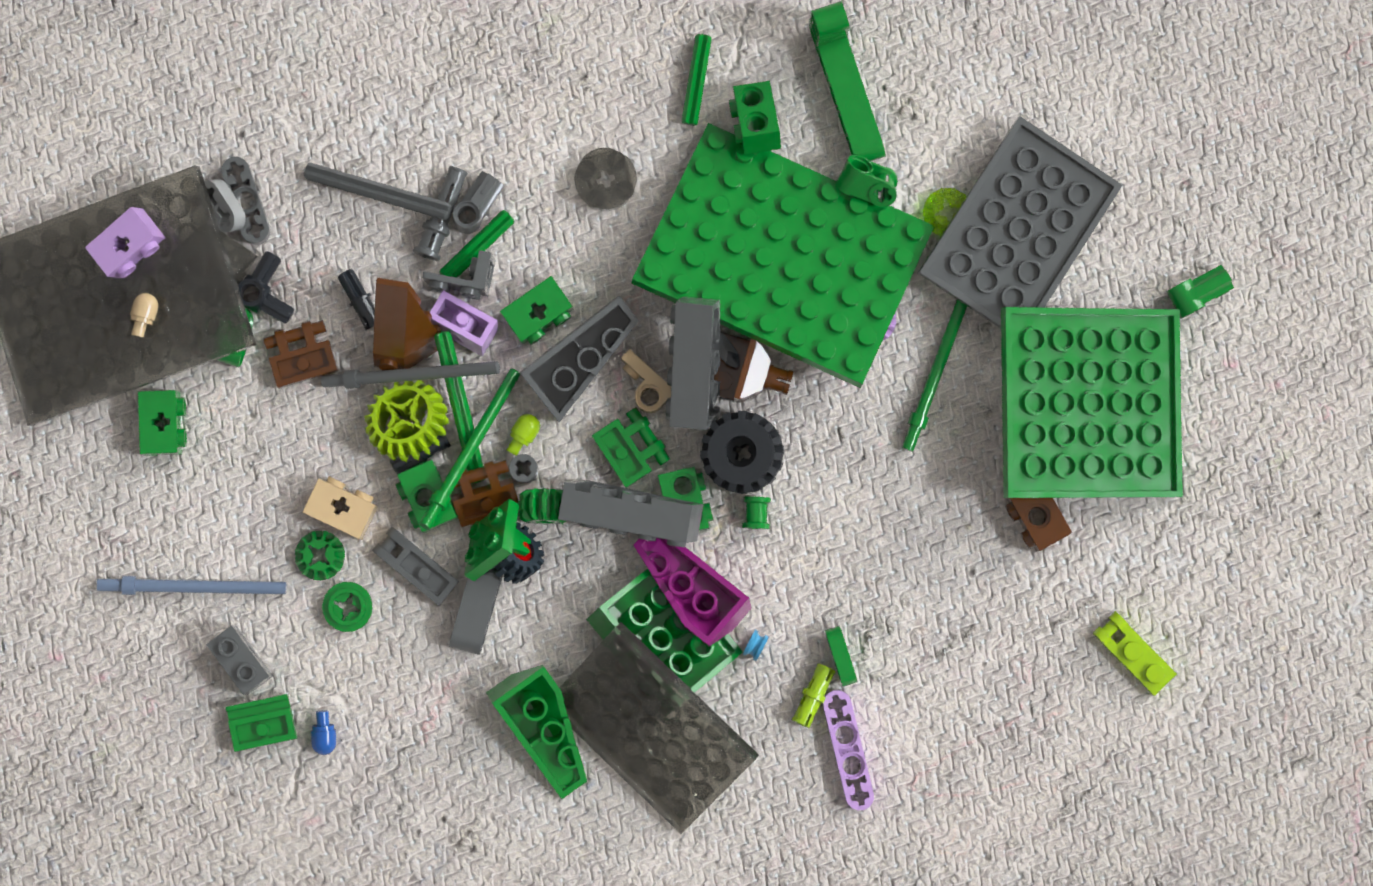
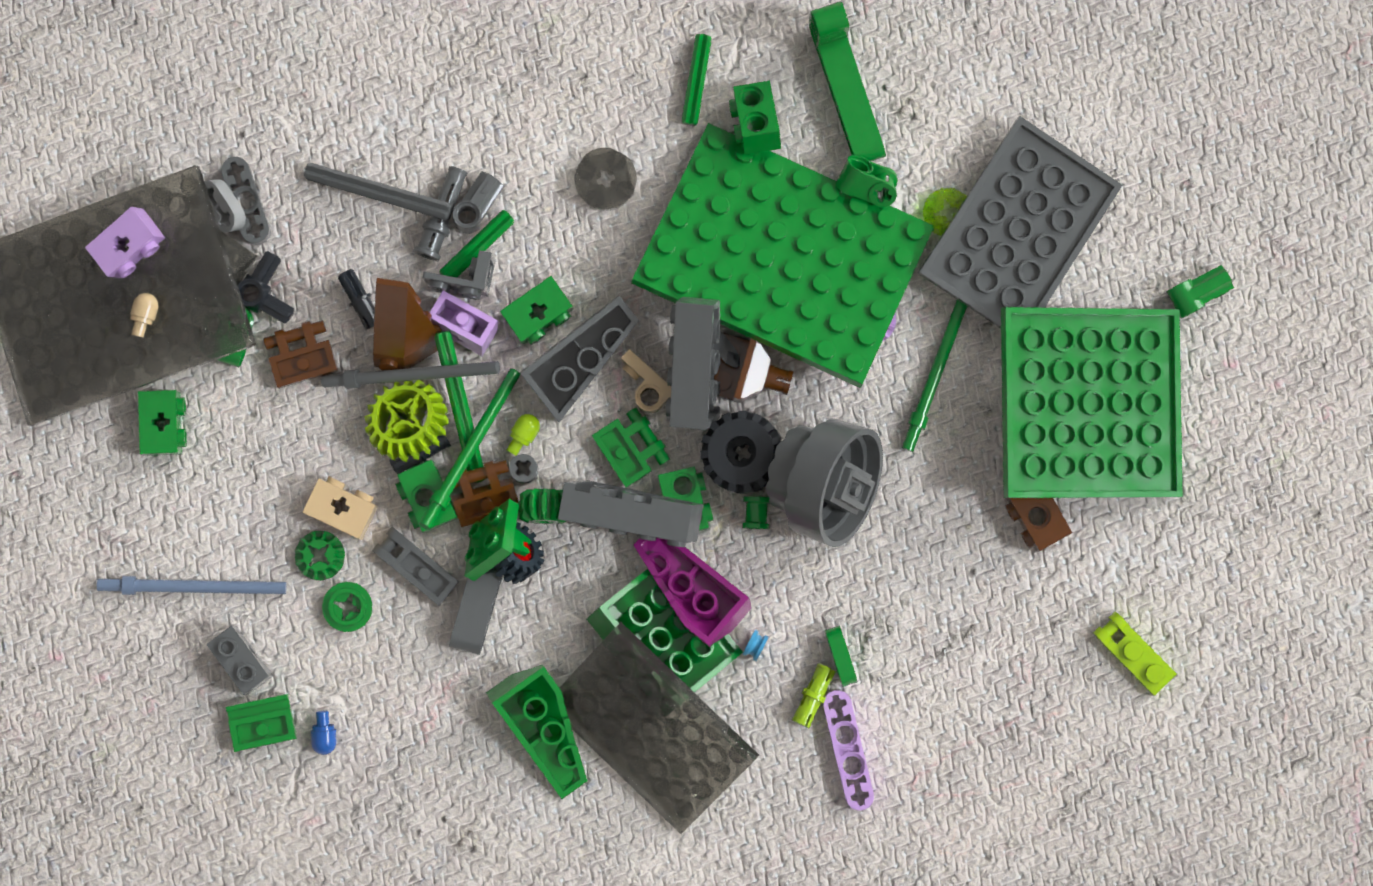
none -> dark grey piece [766,418,883,547]

